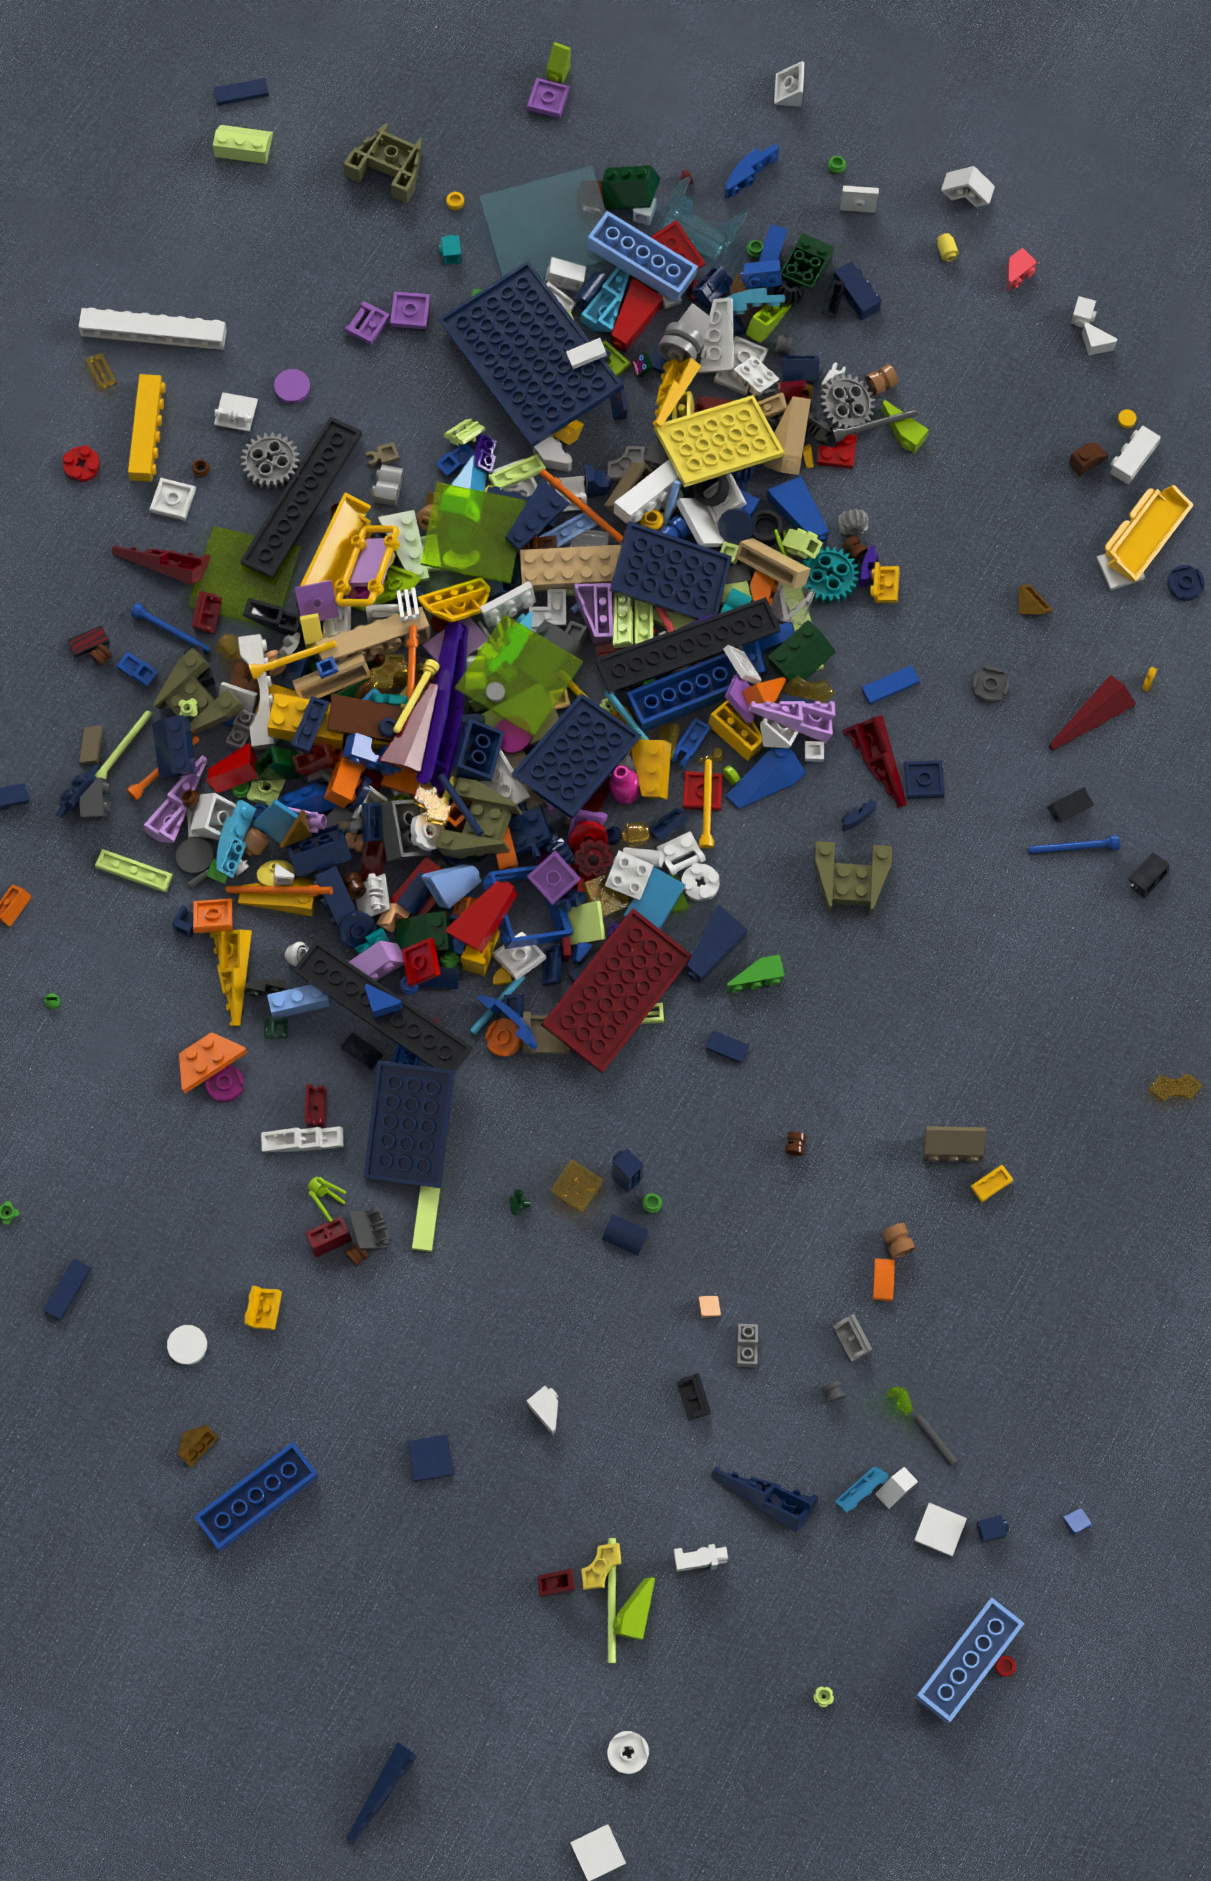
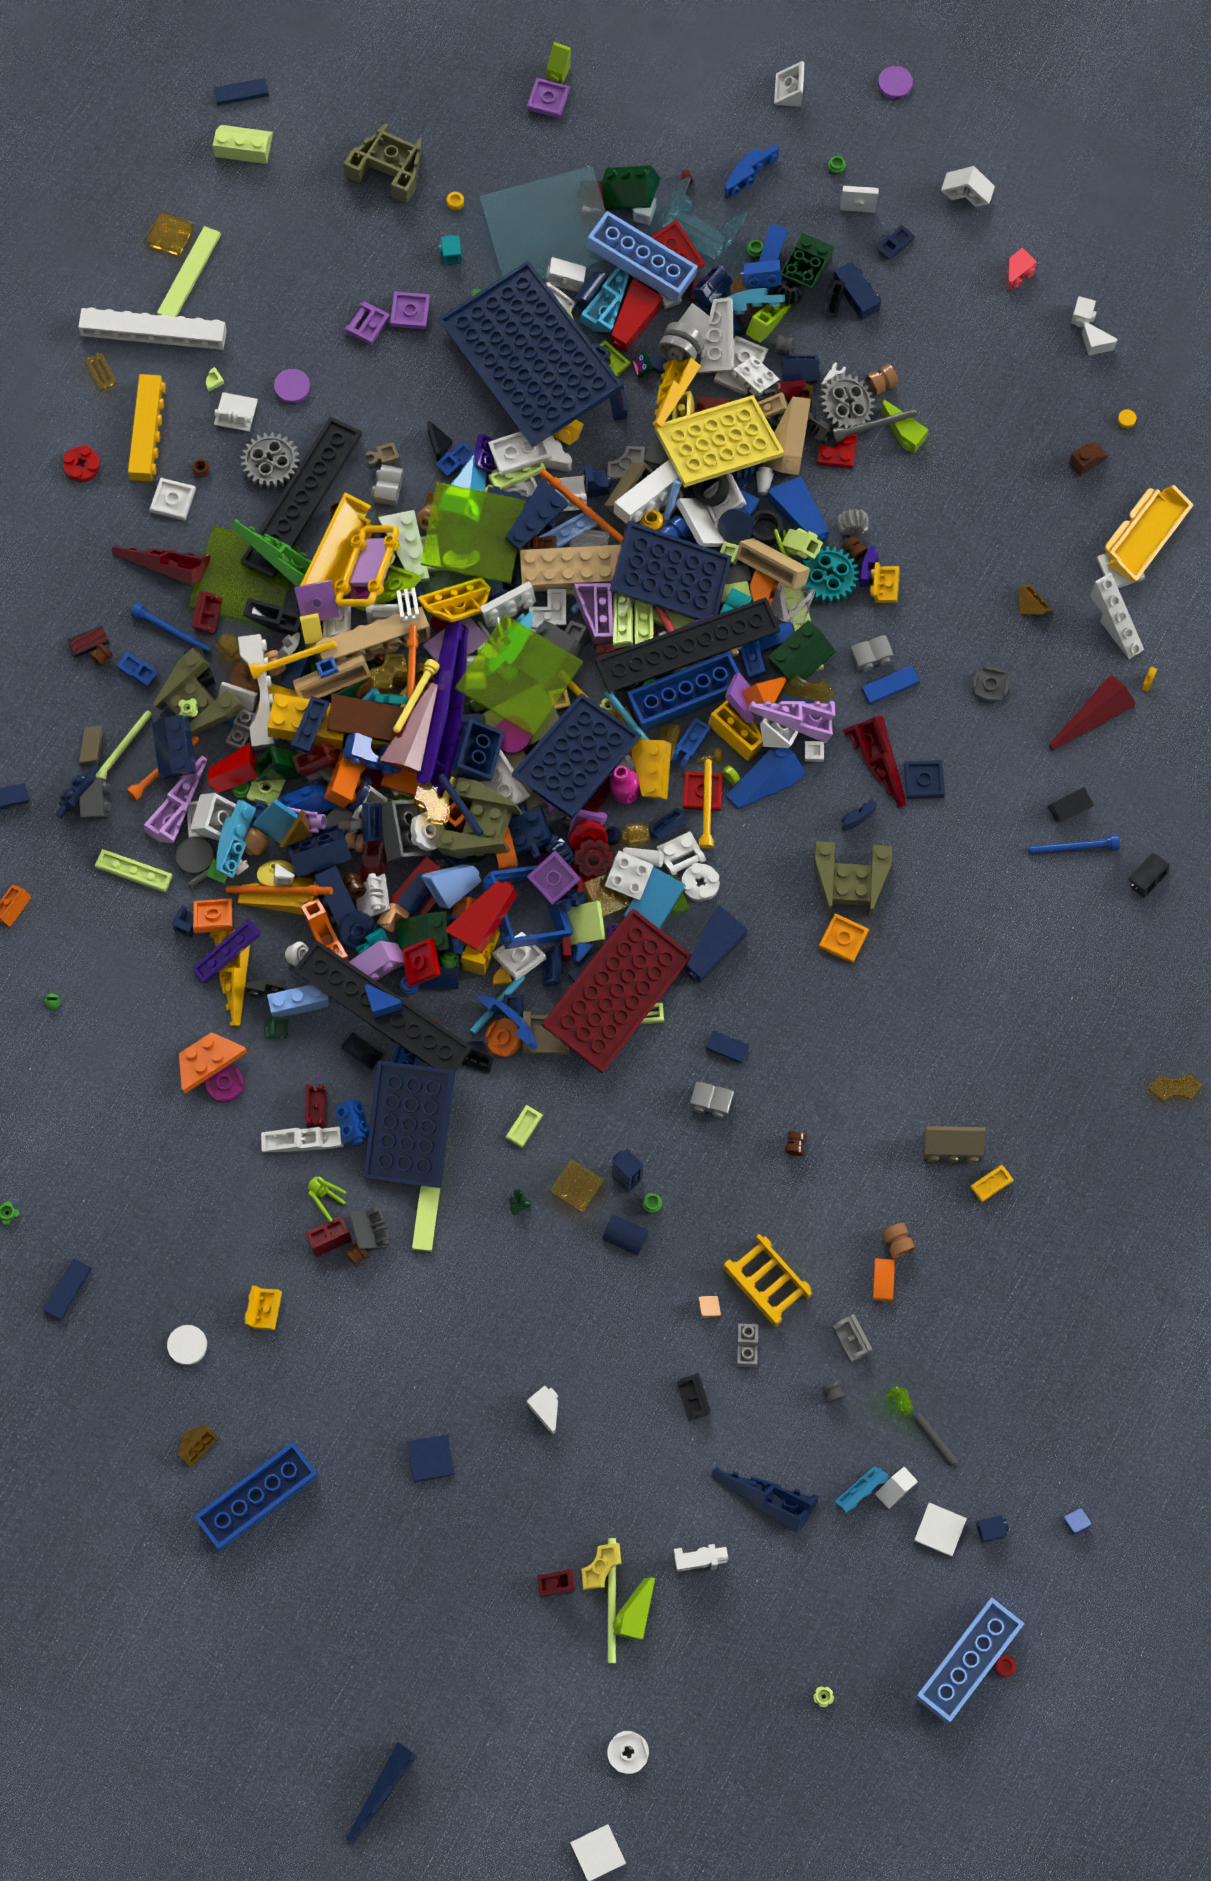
reddish brown plate [181,789,199,808] -> none
dark blue tile [378,718,396,738] -> none
yellowish green piece [443,419,485,446] -> none
light grey tile [486,682,505,702] -> none
white tile [566,338,607,369] -> none
white tile [723,645,762,684] -> none
bright green slope [726,954,784,993] -> none
yellow tile [803,445,814,468] -> none
light yellow brick [937,233,959,262] -> none
white brick [1110,425,1161,485] -> none
dark blue tile [1167,565,1205,601] -> none
none -> clear yellow plate [146,212,194,256]
none -> yellowish green tile [157,226,221,317]
none -> dark purple tile [192,919,261,983]
none -> yellowish green tile [206,367,224,392]
none -> bright green wedge [231,519,312,587]
none -> orange arch [301,898,349,961]
none -> blue brick [334,1100,369,1146]
none -> black slope [427,421,453,462]
none -> black slope [462,1041,495,1073]
none -> white tile [488,432,552,476]
none -> yellowish green tile [506,1105,543,1148]
none -> light grey brick [690,1082,734,1118]
none -> yellow fence [723,1234,812,1327]
none -> white cone [756,467,774,495]
none -> light orange tile [818,913,870,964]
none -> light grey brick [850,635,894,672]
none -> dark blue slope [876,224,915,260]
none -> medium lavender tile [878,66,913,99]
none -> white slope [1090,572,1144,659]

